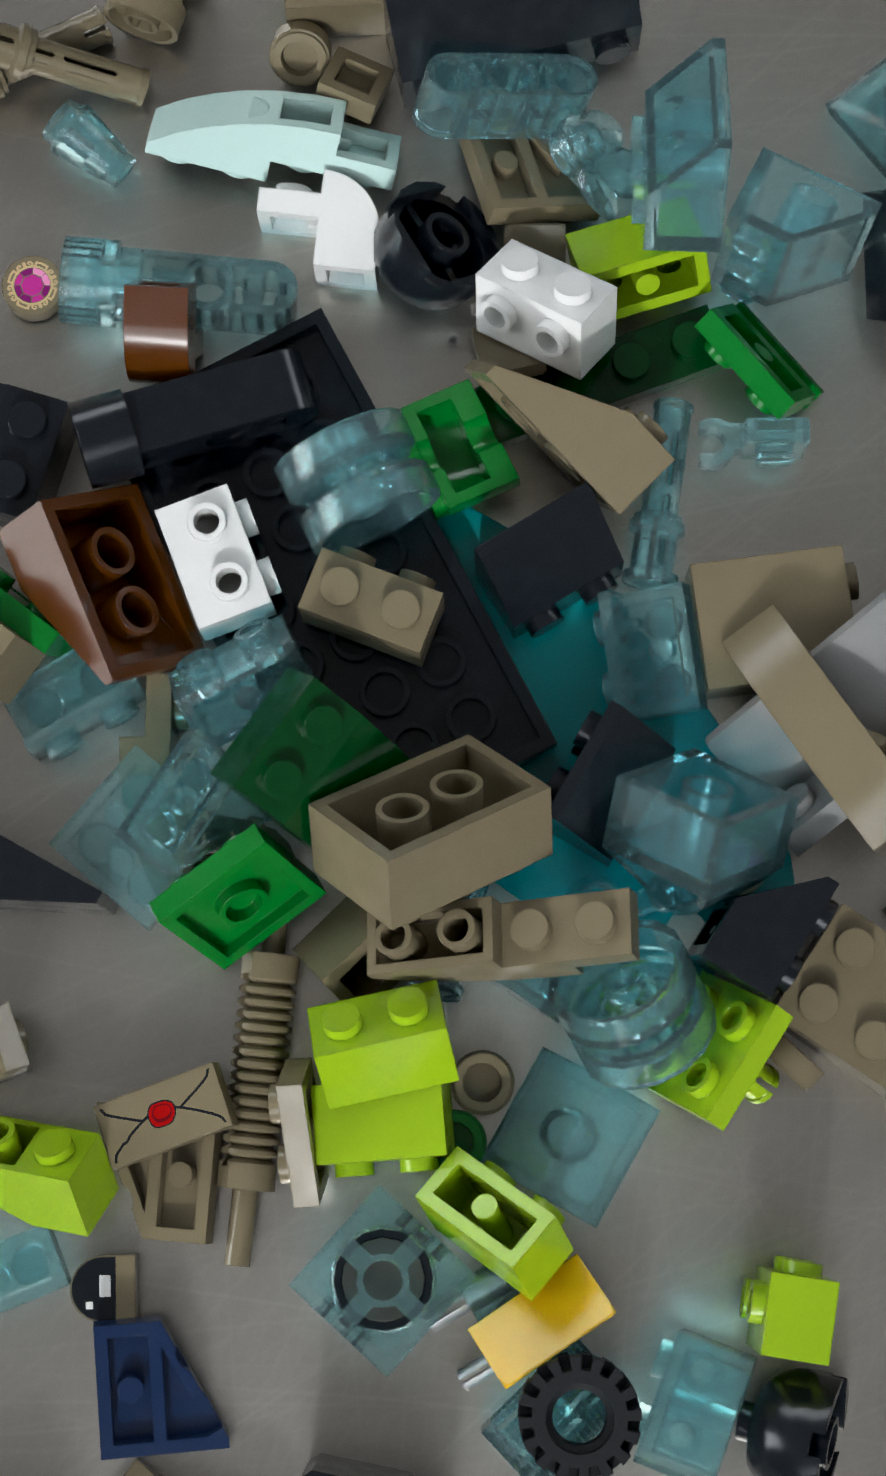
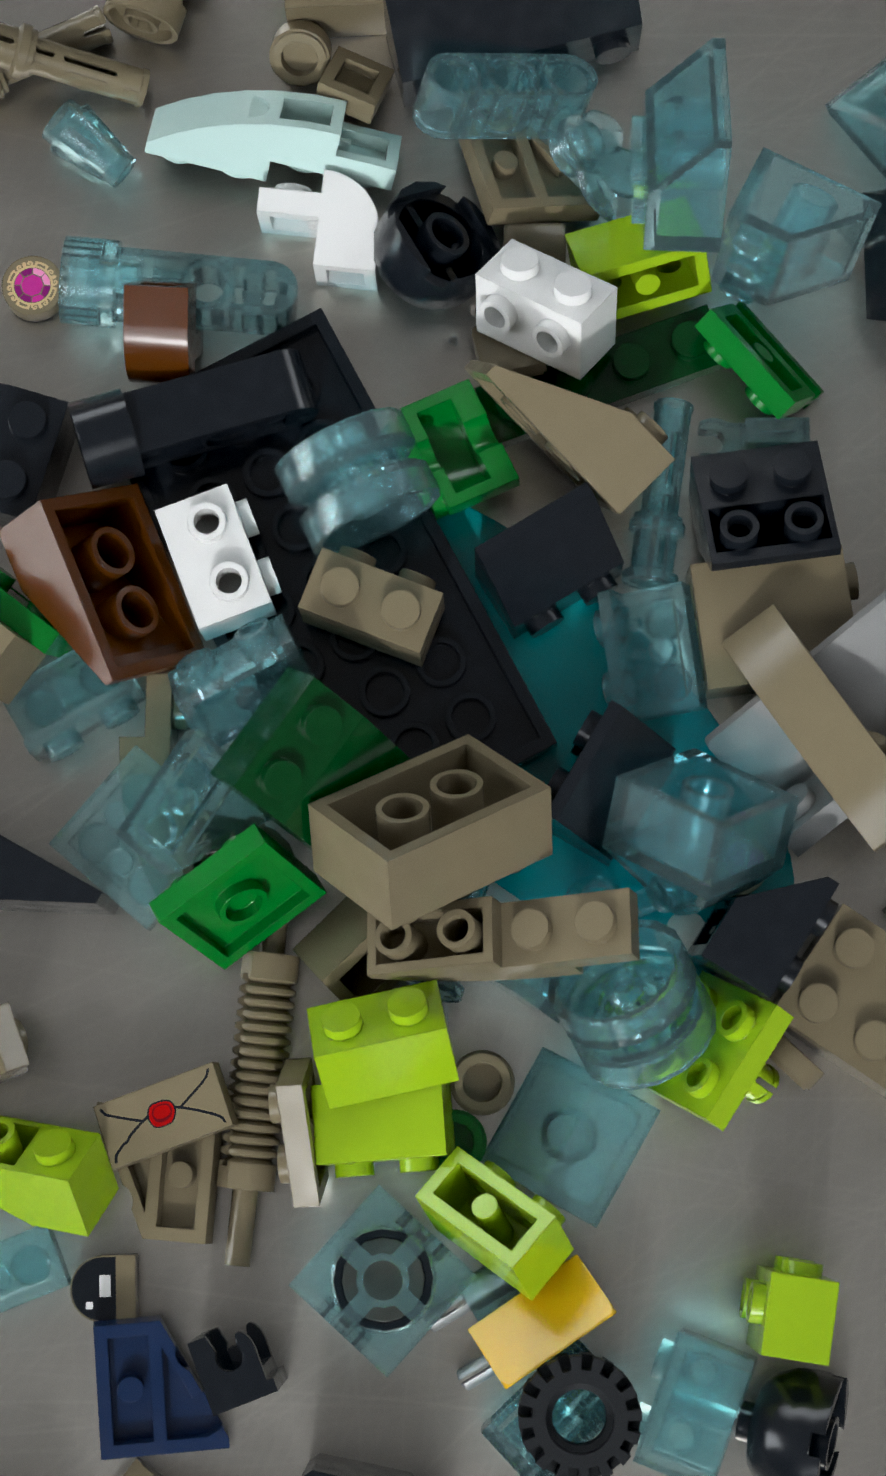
none -> black hinge [187,1322,288,1416]
none -> black slope [688,440,842,571]

